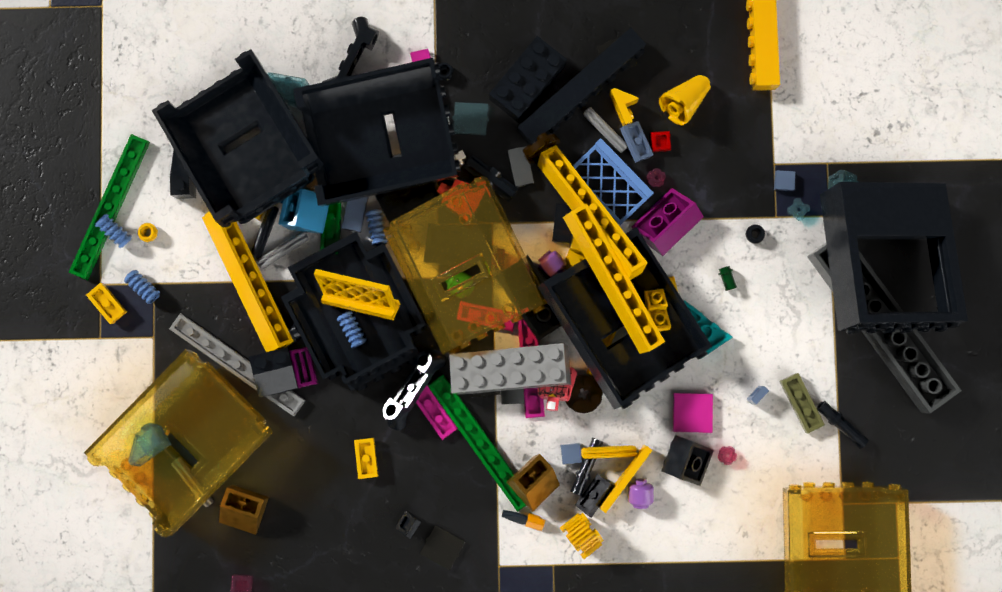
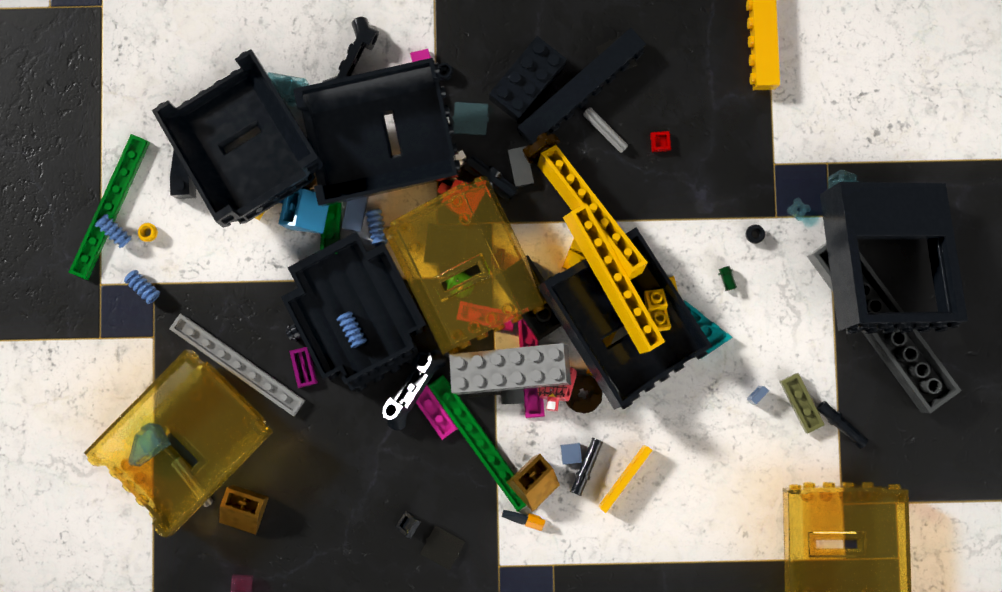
yellow plate [86,283,127,324] -> none
yellow brick [202,211,294,352] -> none
black slope [249,347,298,398] -> none
black axle [251,206,279,259] -> none
light grey axle [257,231,309,269] -> none
yellow fence [314,269,400,320] -> none
yellow plate [354,438,379,479] -> none
black plate [375,183,442,229] -> none
medium lavender head [538,250,567,279] -> none
black tile [552,203,572,244] -> none
yellow brick [560,513,604,559] -> none
medium blue fence [573,138,654,225] -> none
black plate [575,474,614,518] -> none
yellow axle [581,445,637,459] -> none
yellow slope [609,88,639,126] -> none
sand blue plate [620,121,654,163] -> none
medium lavender head [628,479,654,509] -> none
magenta slope [631,188,704,256] -> none
clear pink plate [647,168,666,187] -> none
yellow cone [659,75,711,126] -> none
black slope [661,435,714,486] -> none
dark pink tile [673,393,713,433] -> none
clear pink plate [718,446,737,465] -> none
sand blue tile [774,170,795,191] -> none

